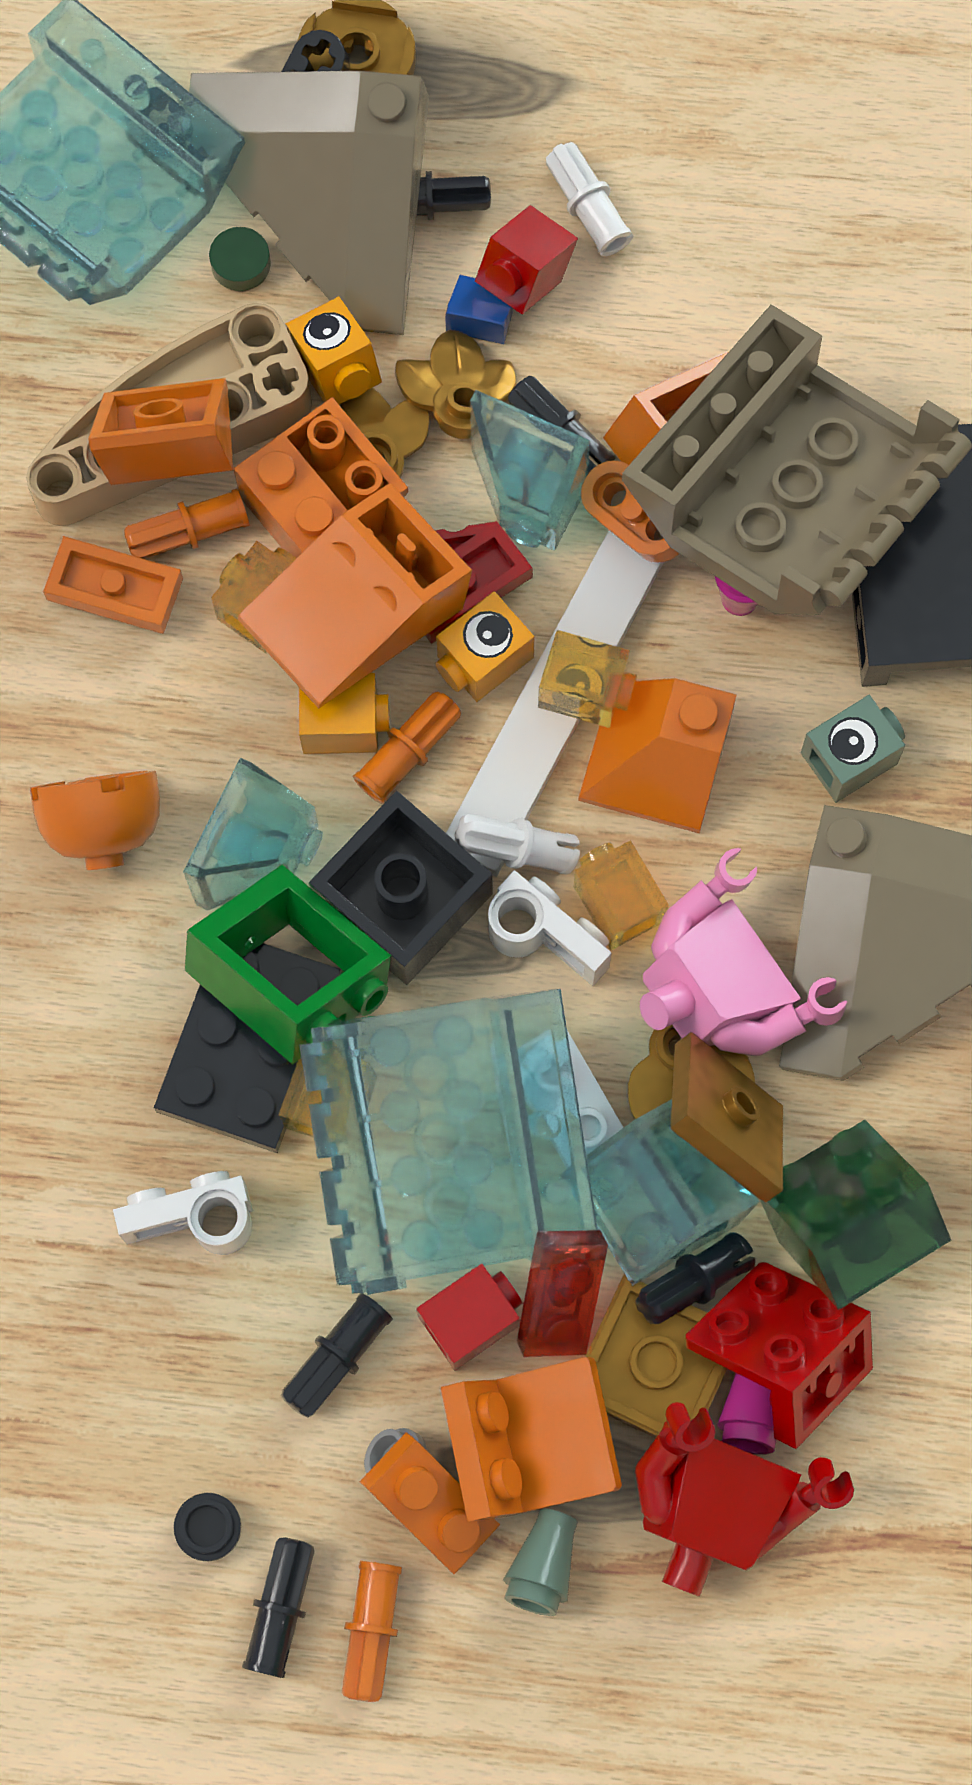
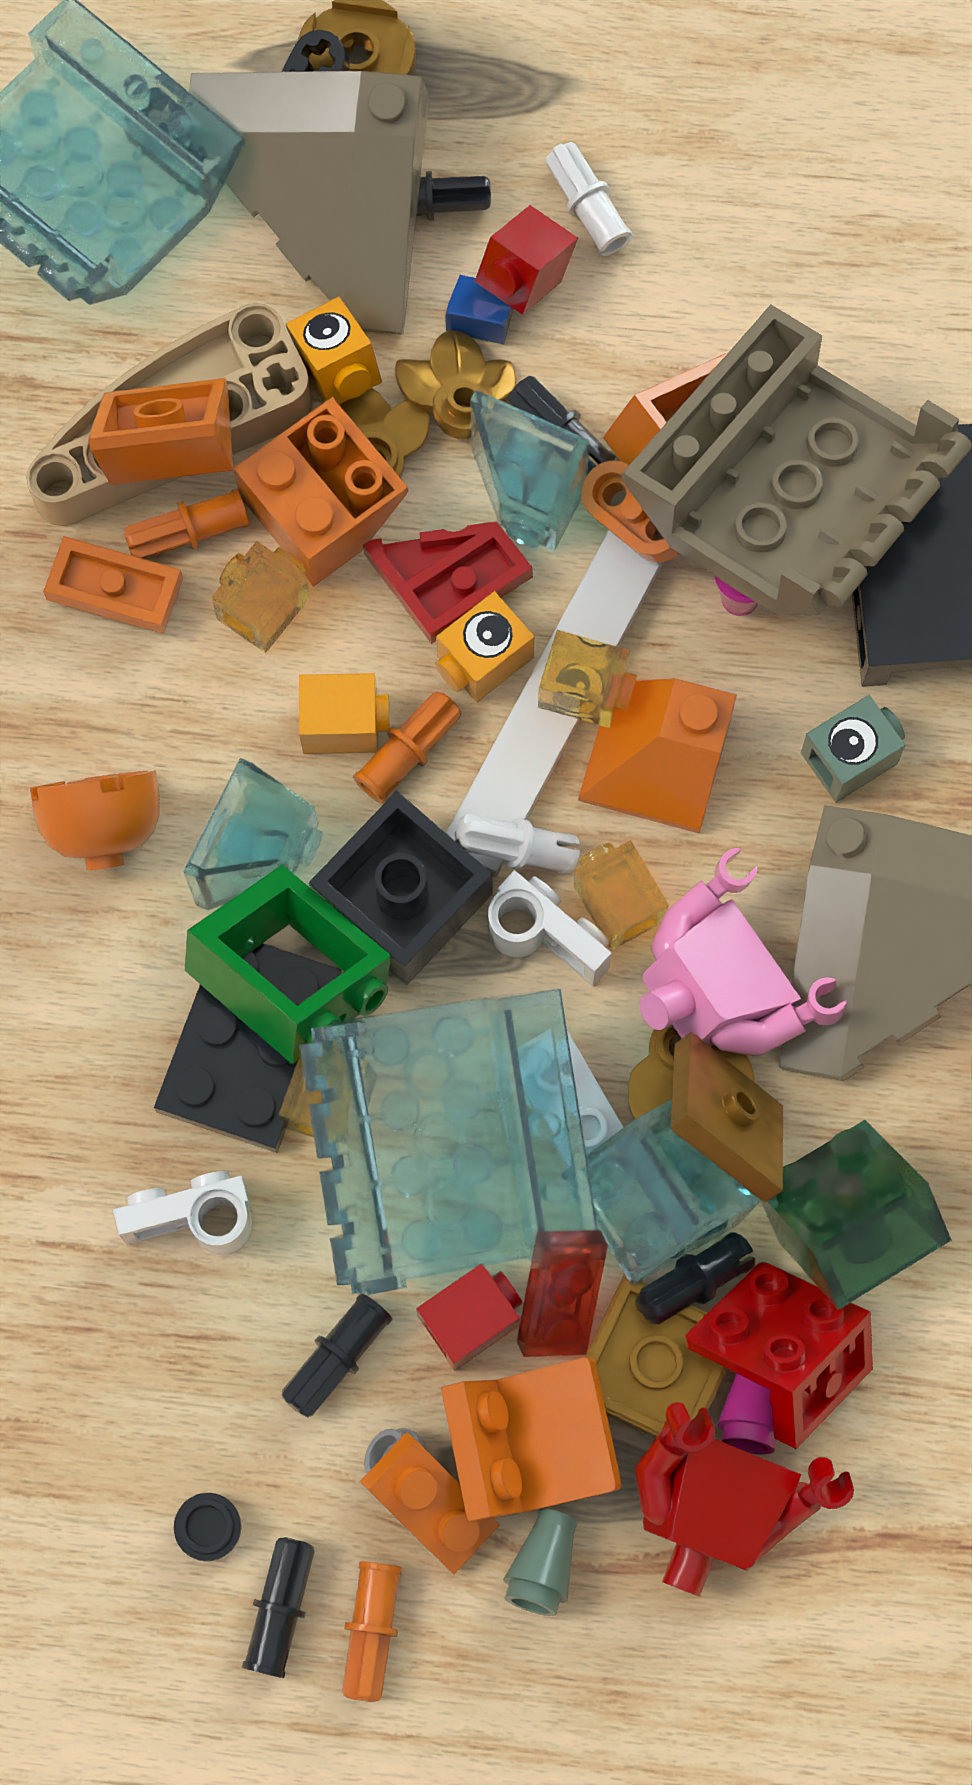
dark green tile [209,227,271,291] -> none
orange slope [238,483,472,709] -> none

